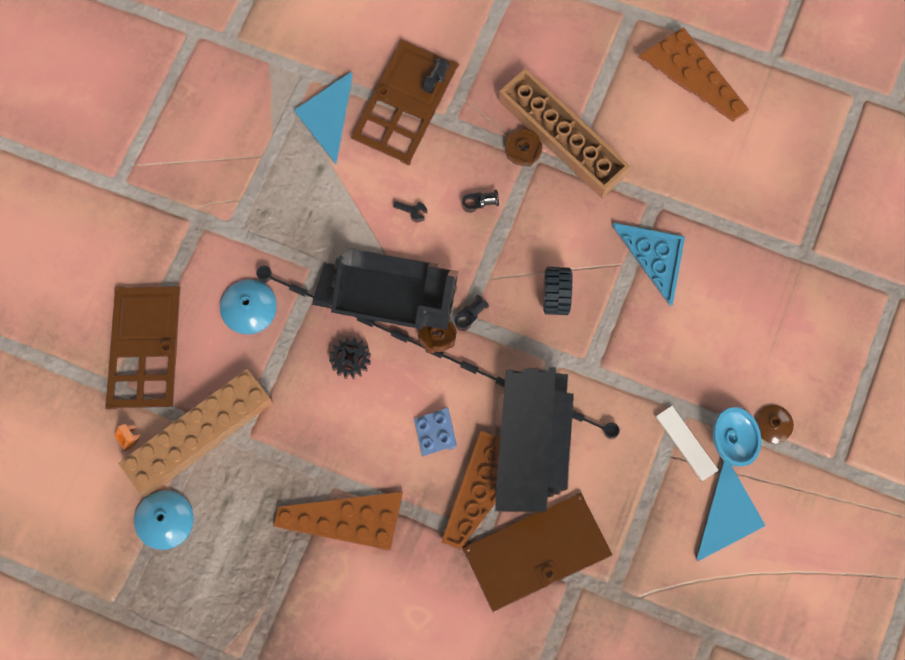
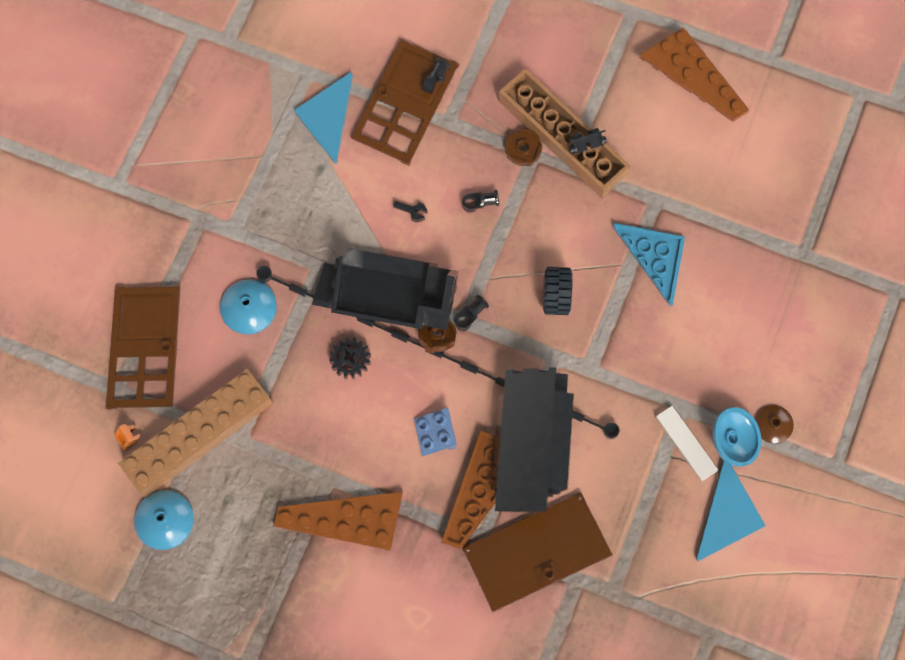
none -> black hinge [566,128,607,154]

